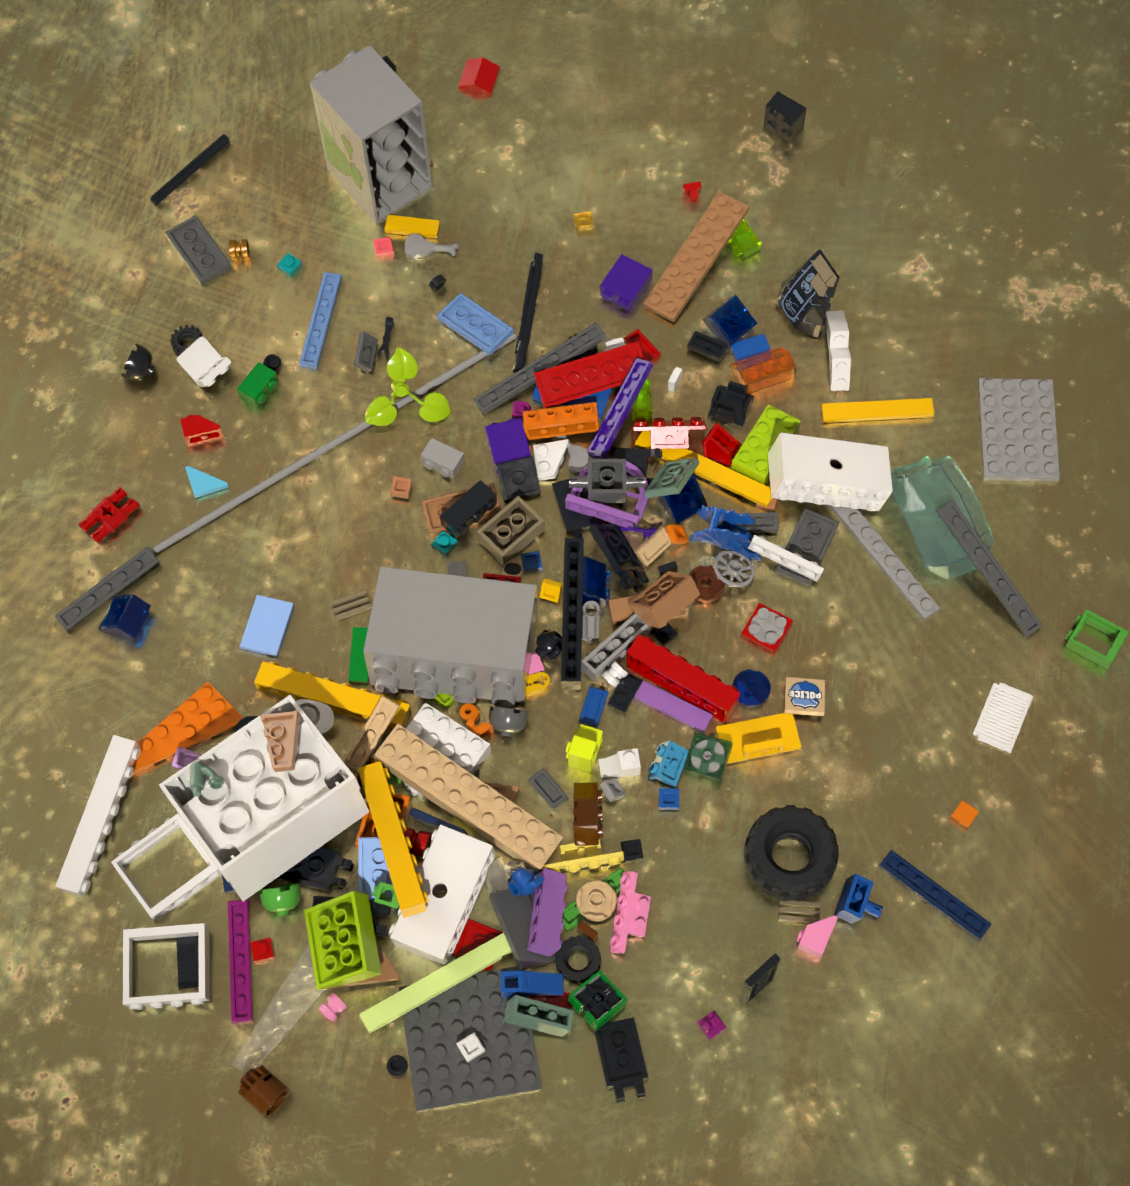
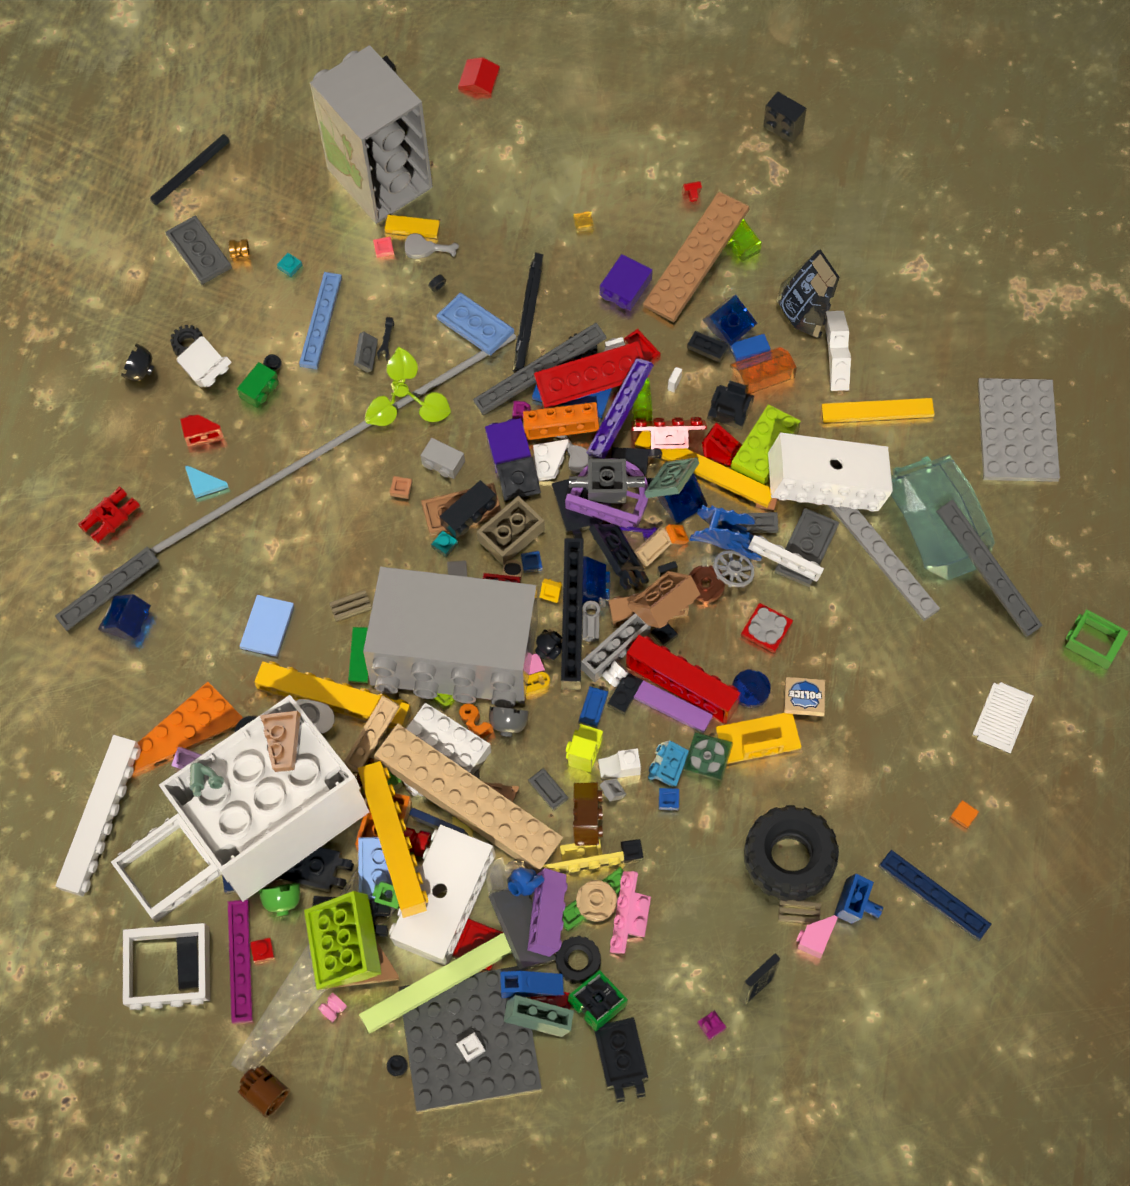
reddish brown tile [577,921,598,942] -> none

